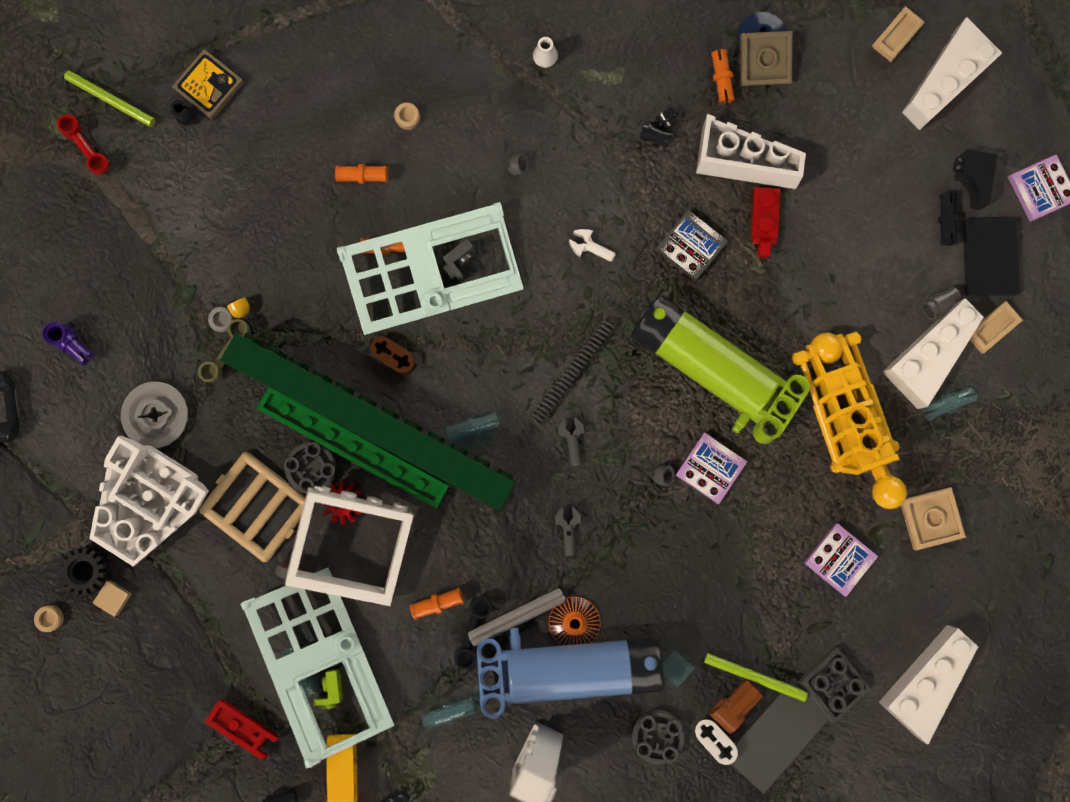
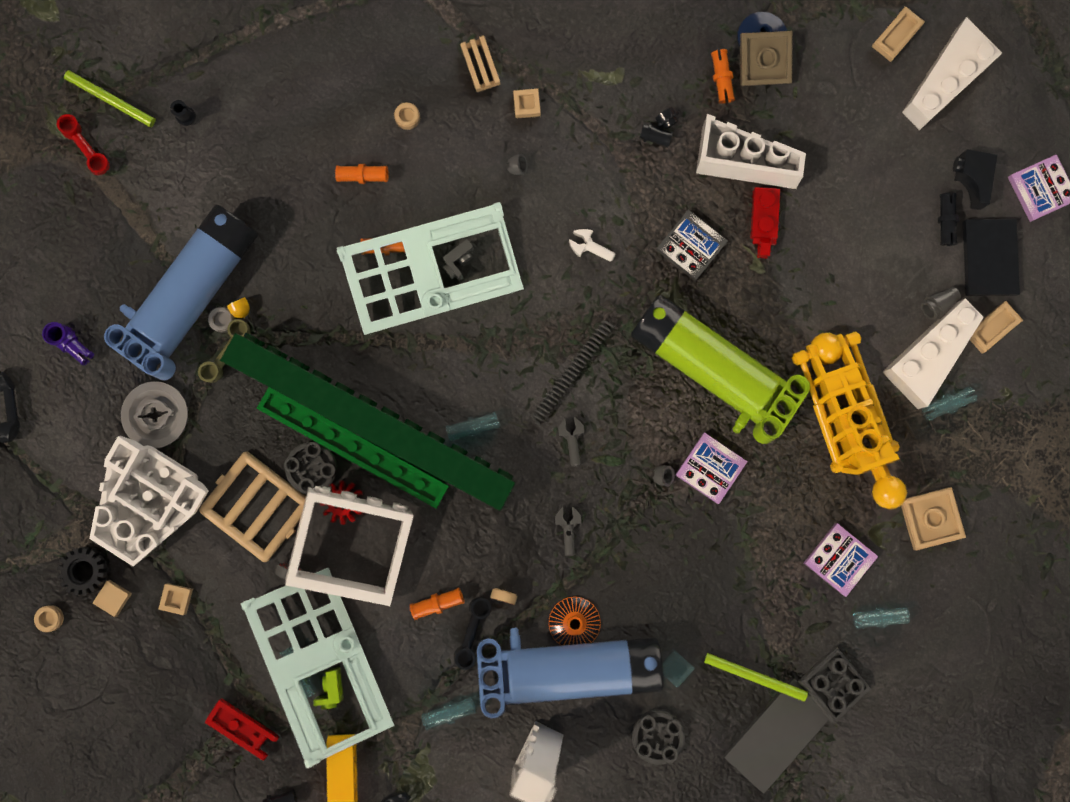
tile [172,49,244,120] -> none
reddish brown beam [370,336,416,374] -> none
light grey axle [468,589,565,646] -> none
white cone [533,37,558,67] -> none
white beam [695,719,738,765] -> none
dark orange piece [709,679,763,734] -> none
white wedge [879,625,978,744] -> none
none -> medium blue piece [104,204,258,380]
none -> tan tile [158,583,193,615]
none -> tan tile [460,36,500,92]
none -> tan tile [490,588,518,605]
none -> tan tile [513,89,540,118]
none -> clear light blue pin [853,607,910,629]

